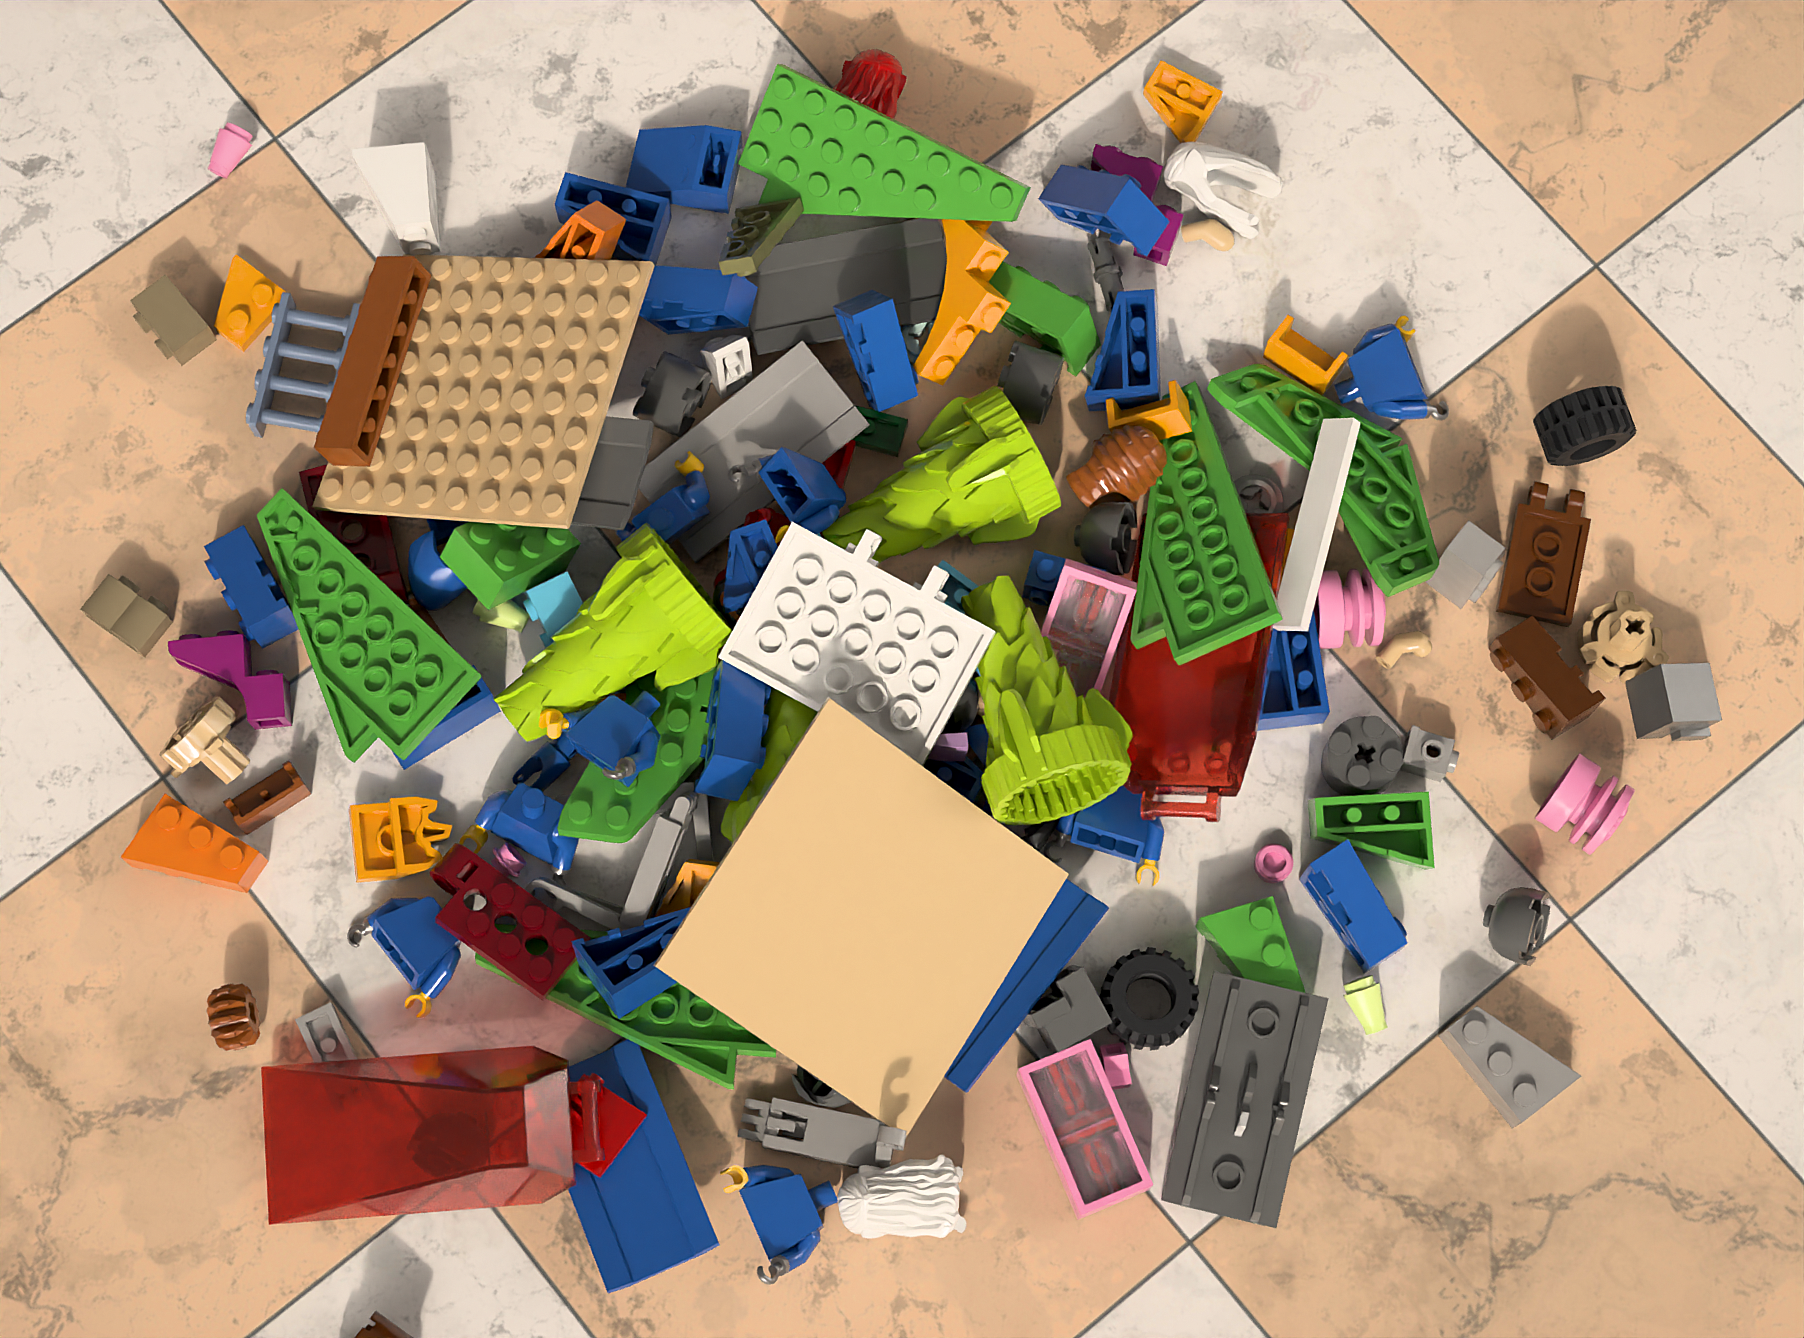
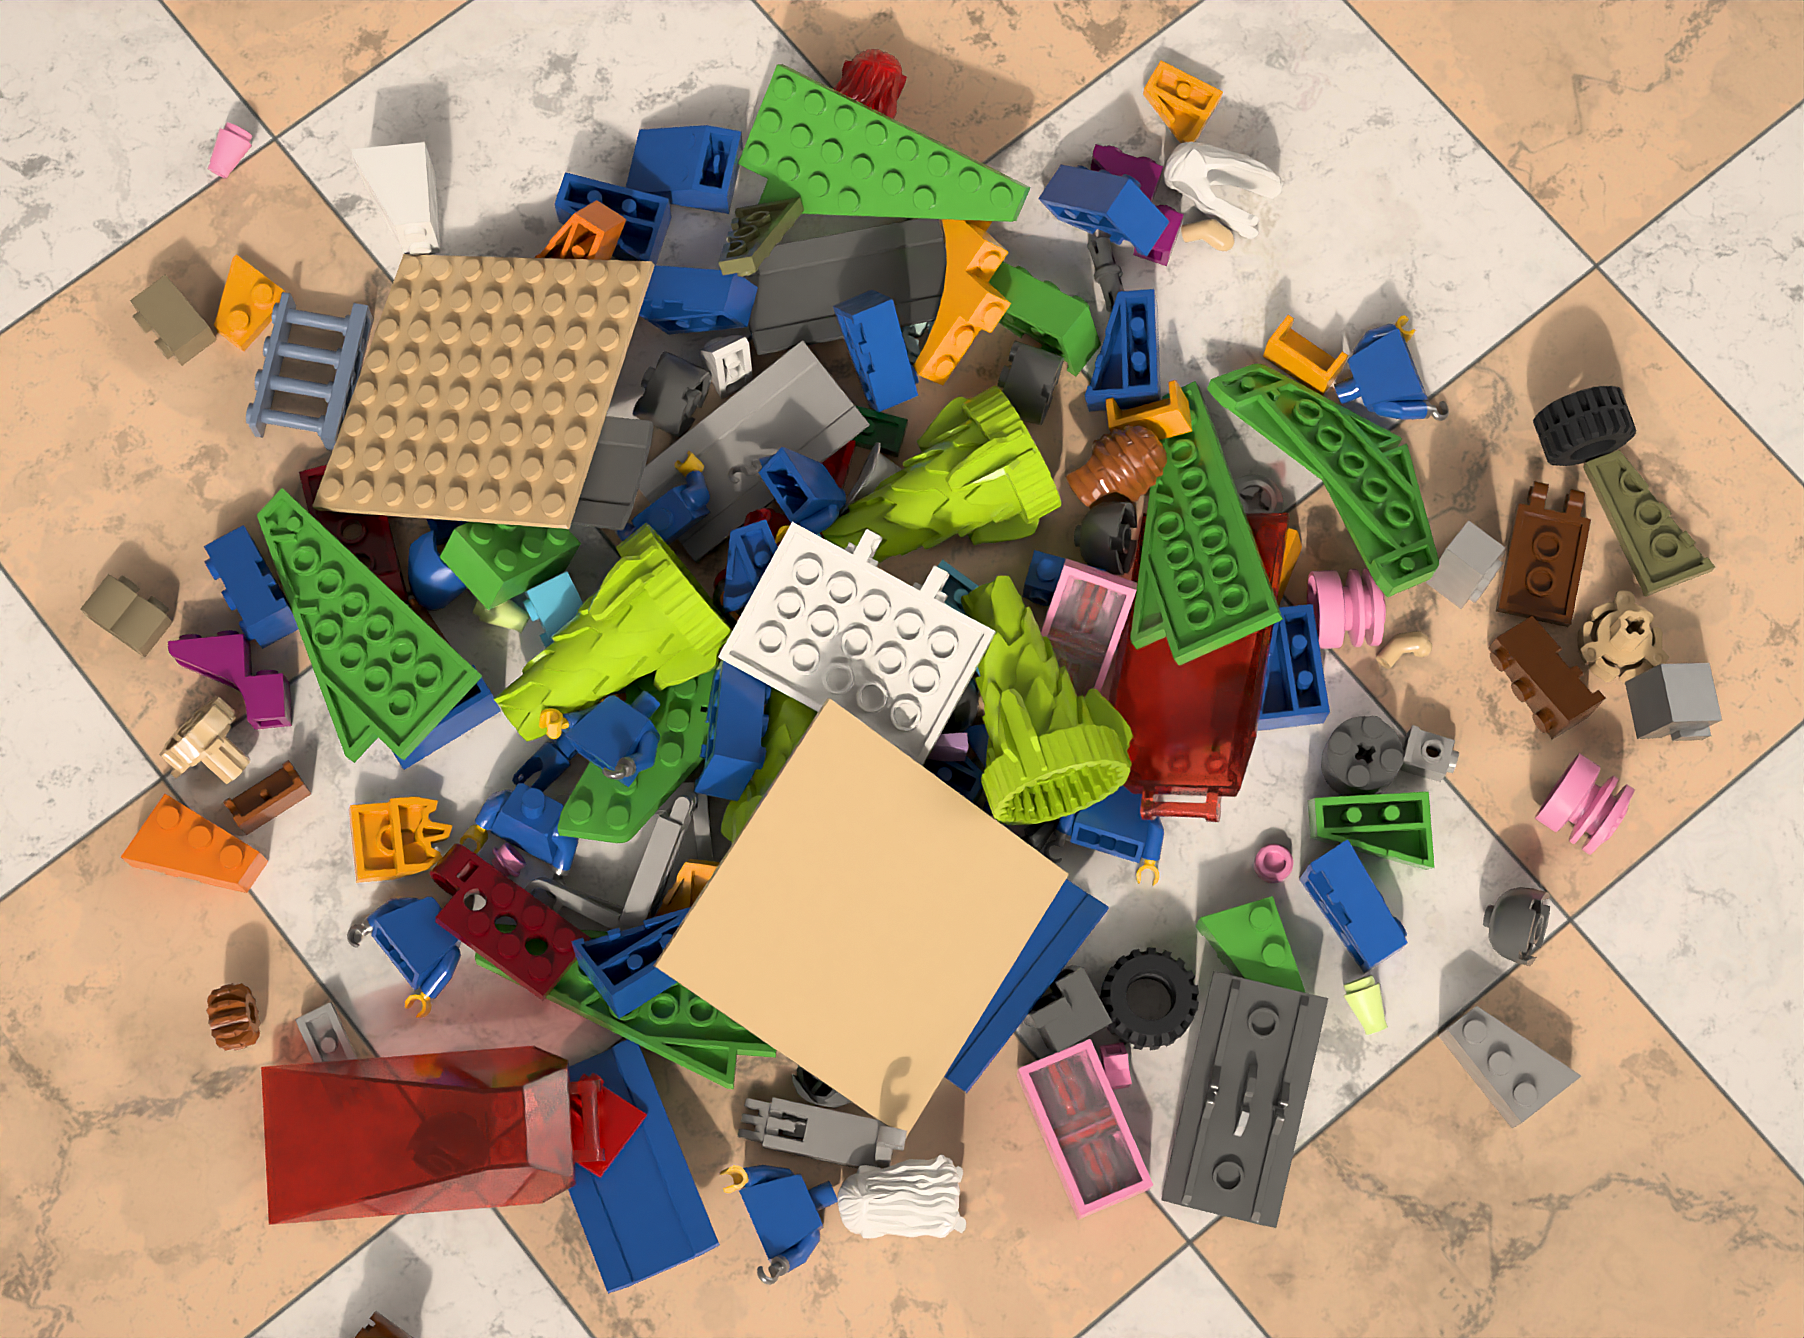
dark orange brick [314,256,432,467] -> none
white tile [1270,418,1361,631] -> none
none -> white piece [838,443,902,518]
none -> olive wing [1583,450,1715,597]

